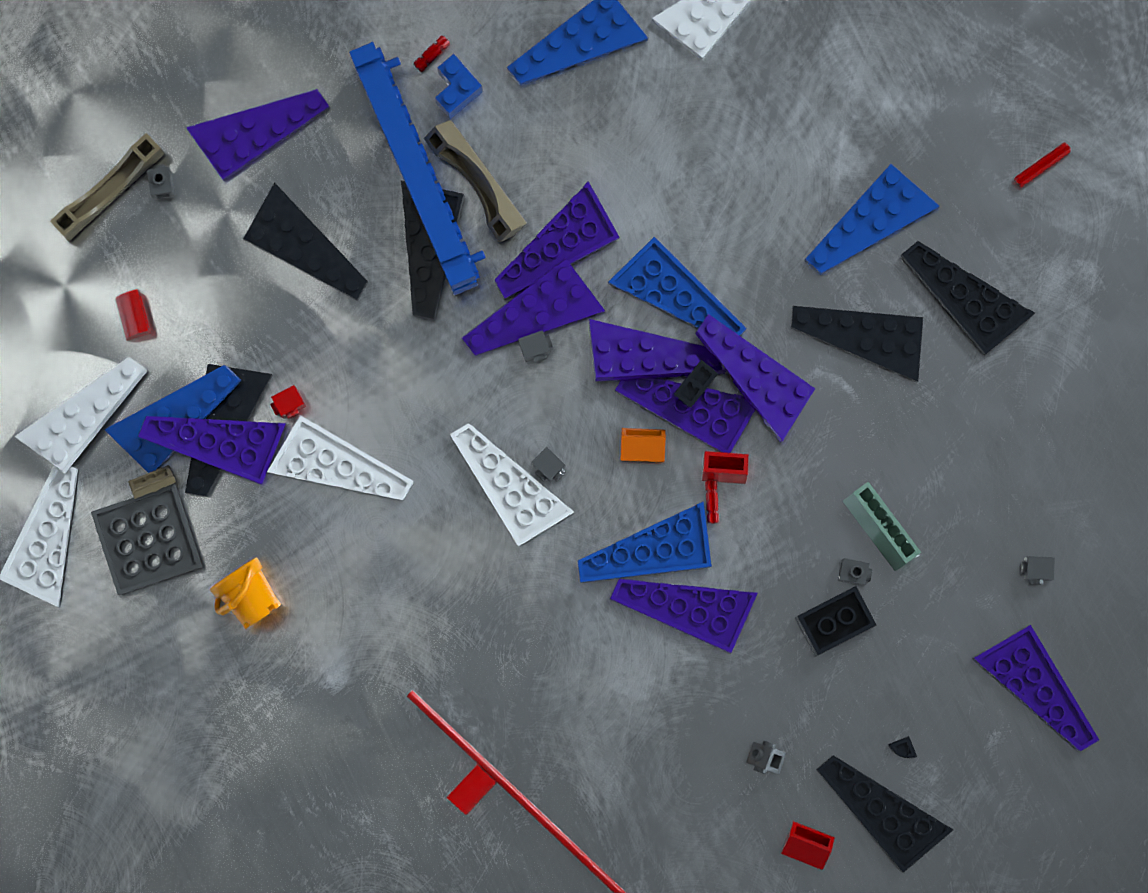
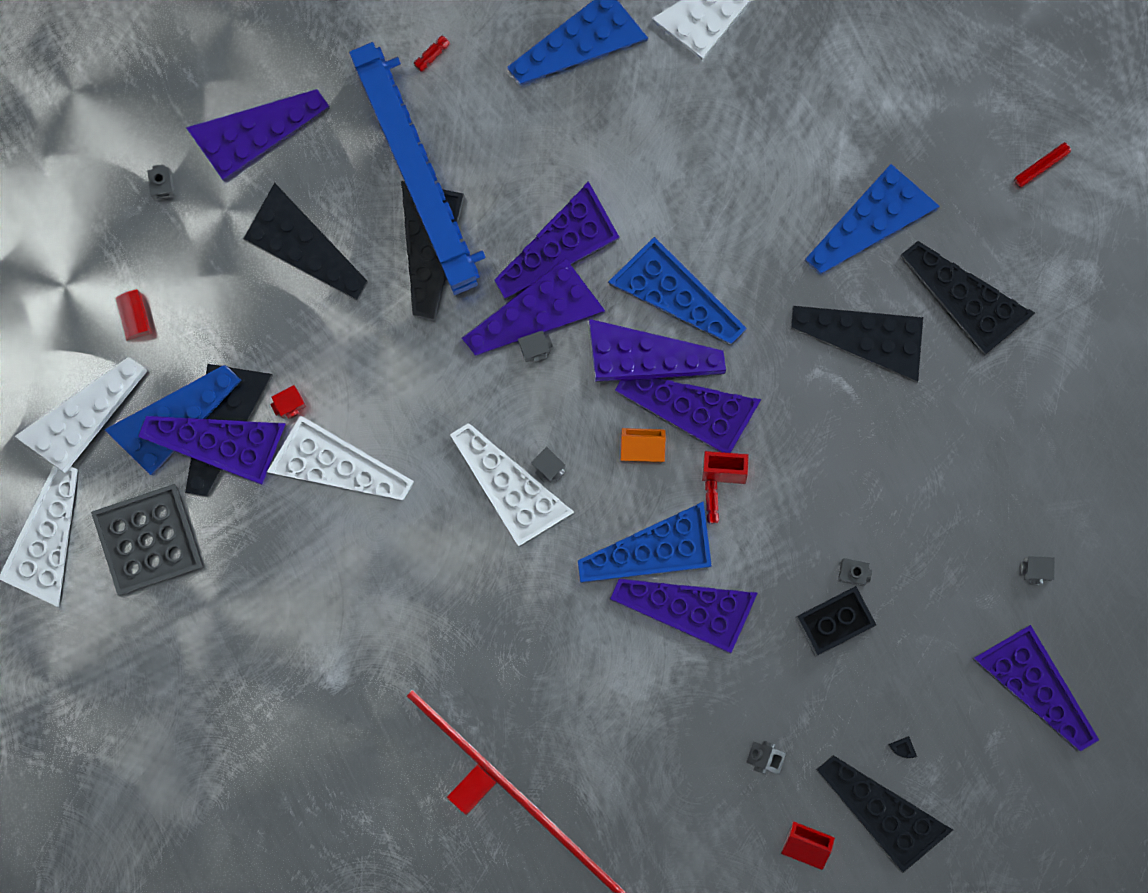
dark tan arch [49,133,164,242] -> none
dark tan plate [128,465,176,499] -> none
light orange piece [210,557,281,629] -> none
dark tan arch [423,120,527,242] -> none
blue brick [435,54,483,119] -> none
black hinge [674,360,718,408] -> none
dark purple wing [695,314,815,442] -> none
sand green brick [843,482,921,571] -> none

